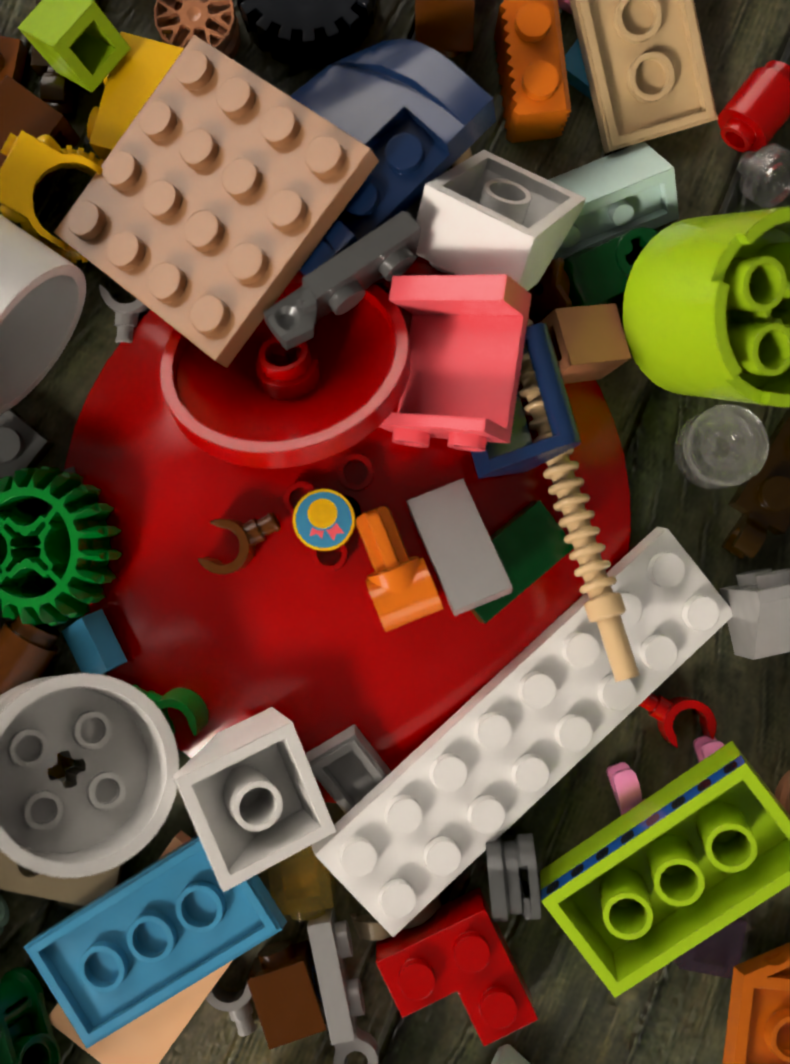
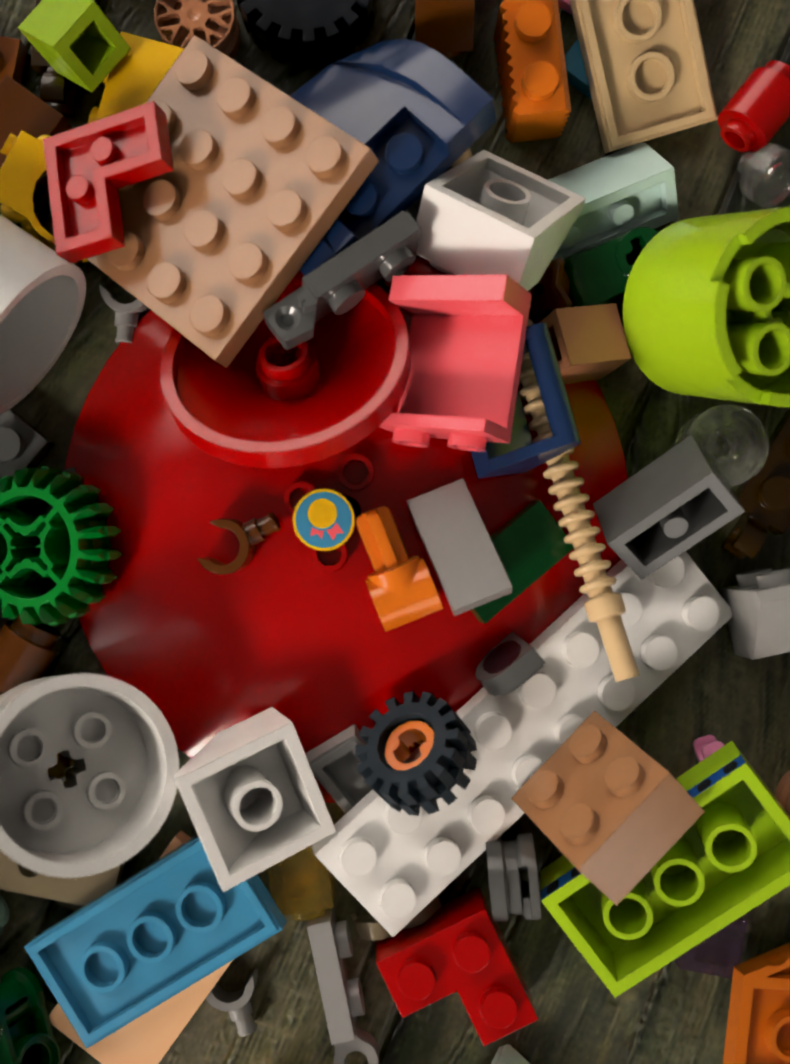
dark azure tile [61,609,128,675] -> none
green piece [132,684,209,736] -> none
reddish brown brick [247,940,327,1050] -> none
red piece [639,693,717,748] -> none
none -> plate [43,101,174,263]
none -> black bush [355,691,477,816]
none -> dark grey tile [475,632,545,696]
none -> medium nougat brick [511,710,705,906]
none -> dark grey brick [593,434,745,580]

